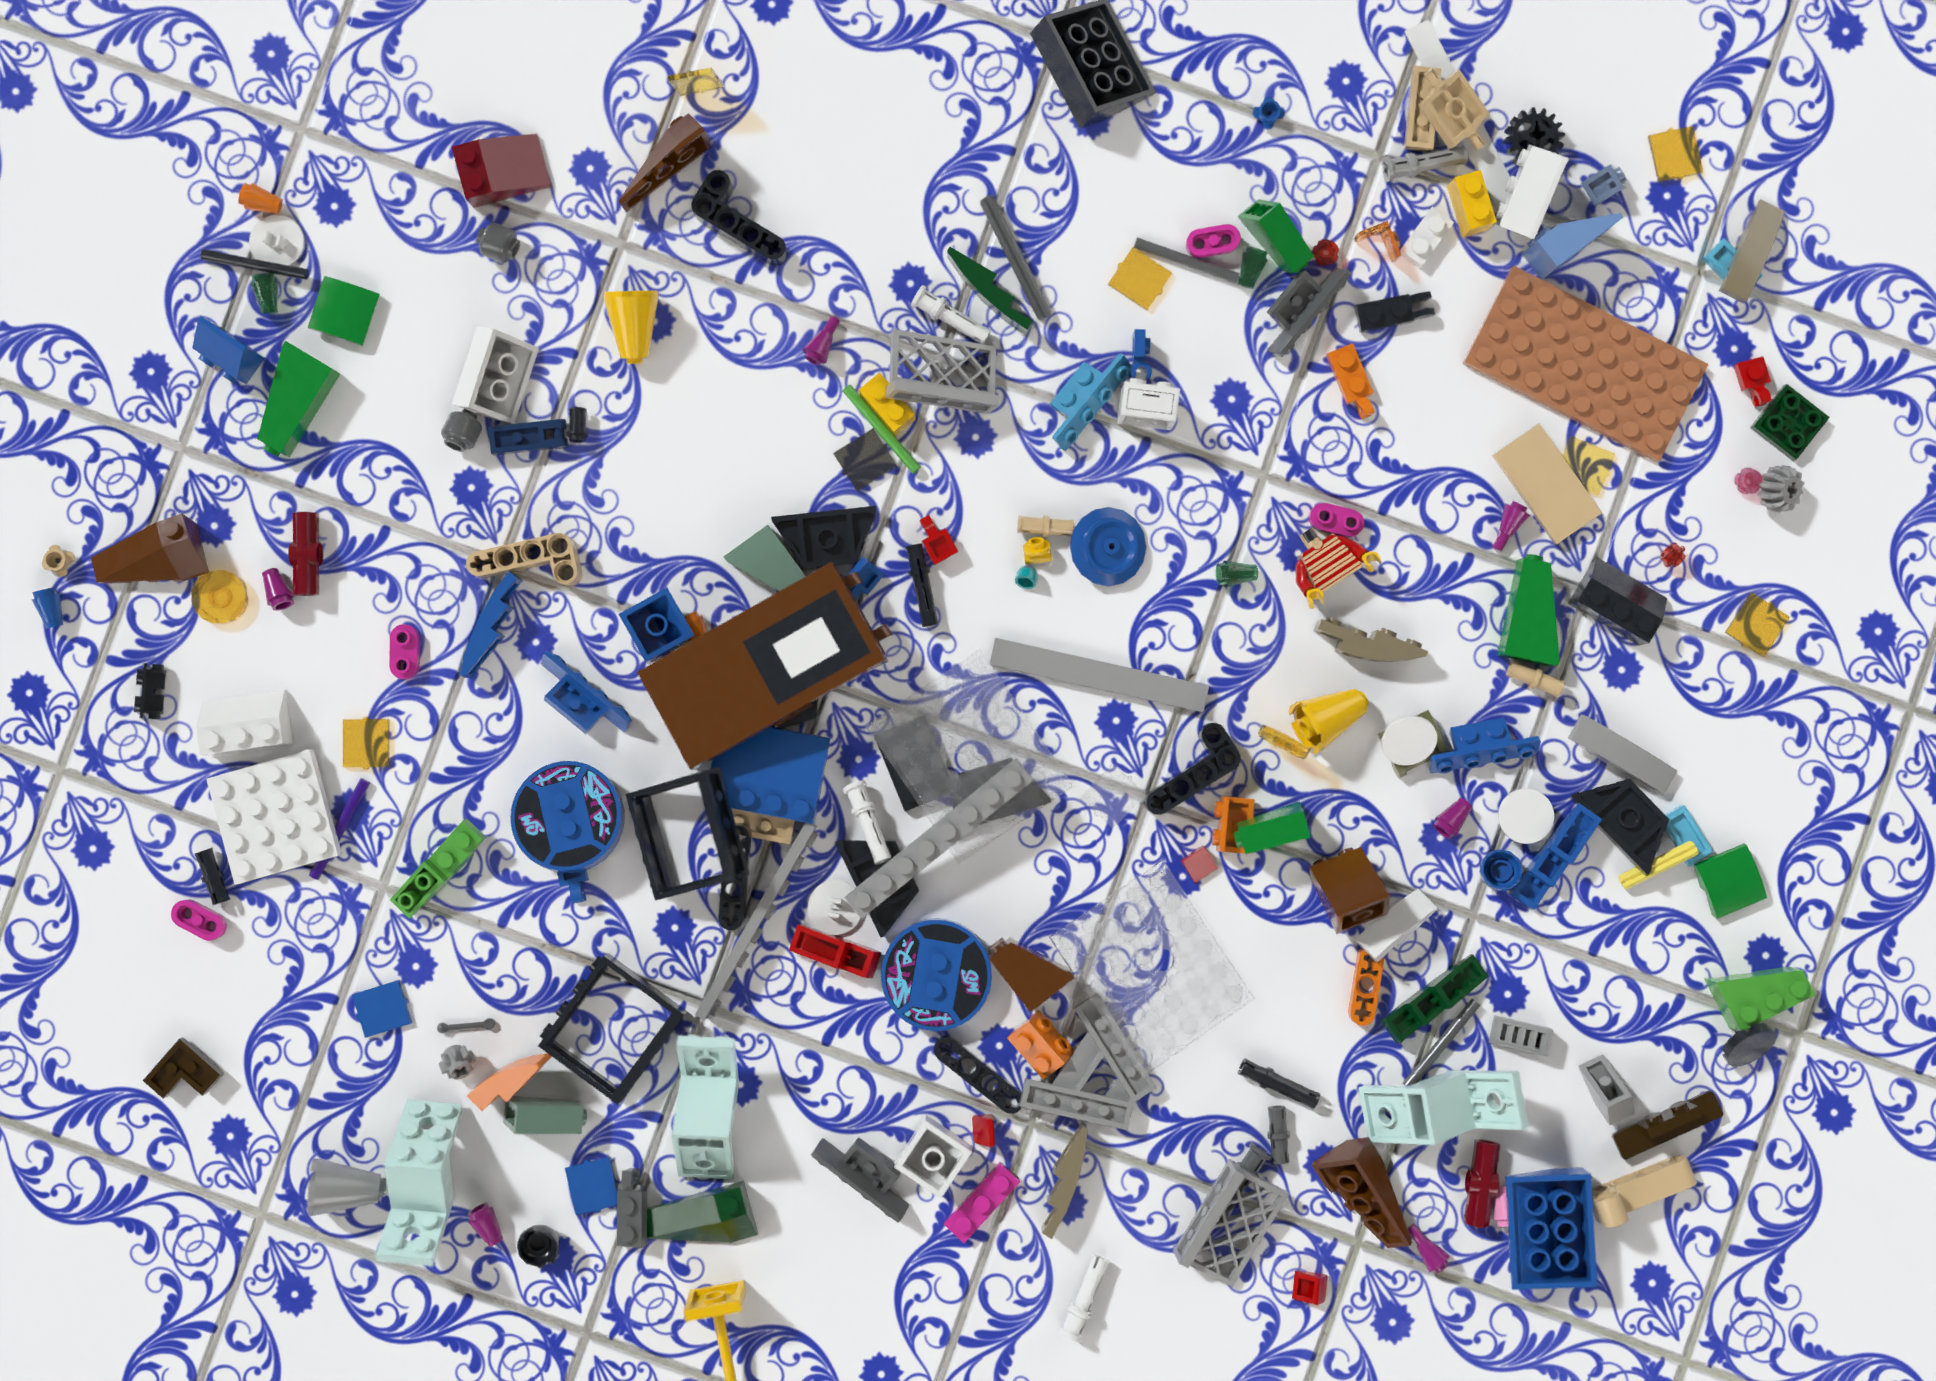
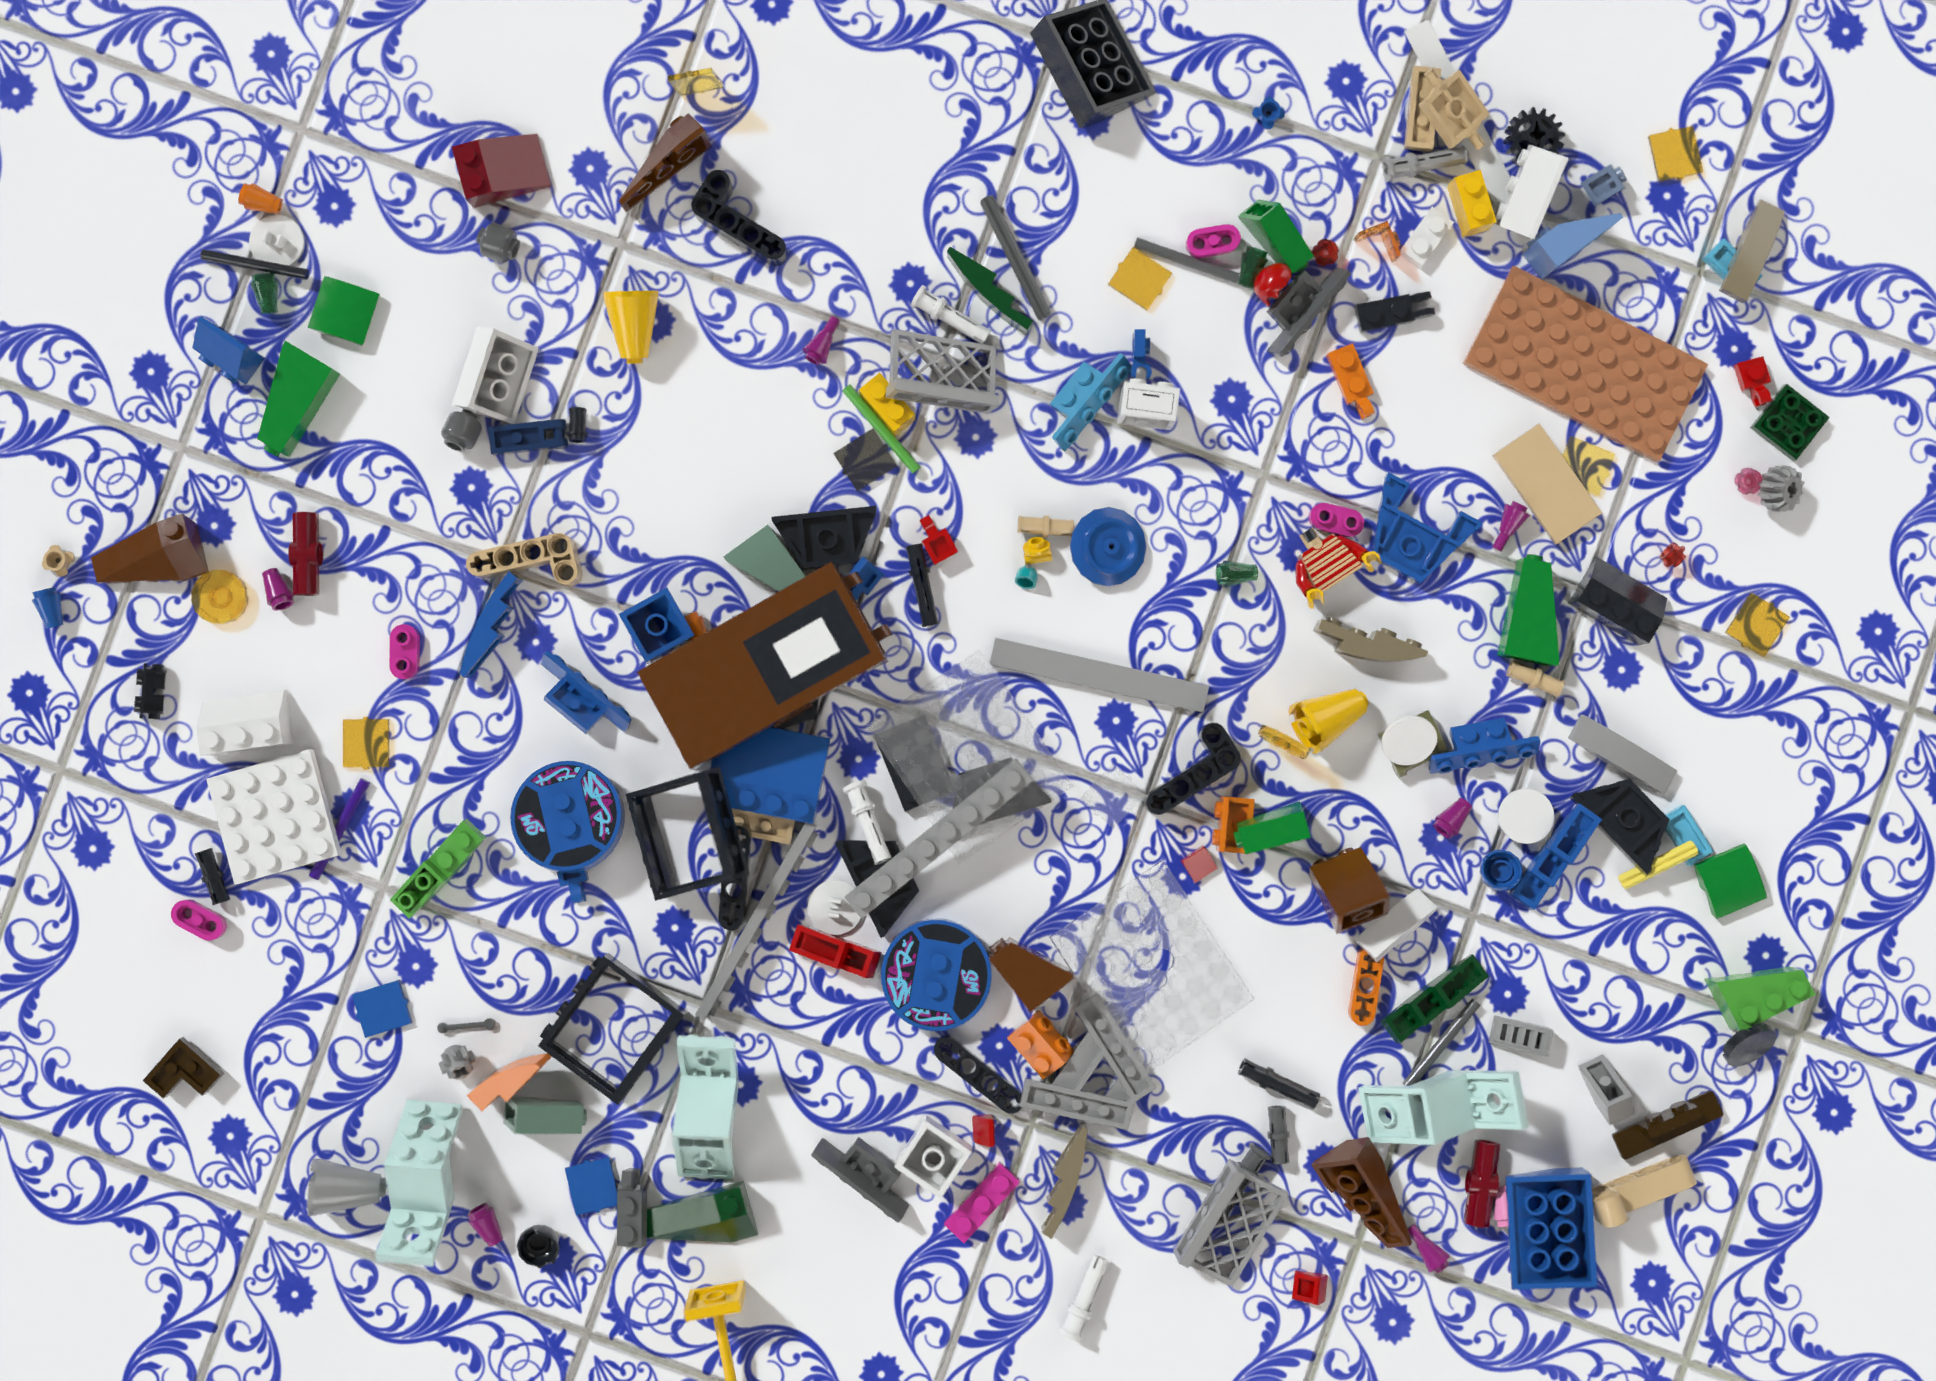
none -> red hair [1254,263,1291,306]
none -> blue wing [1372,472,1483,583]

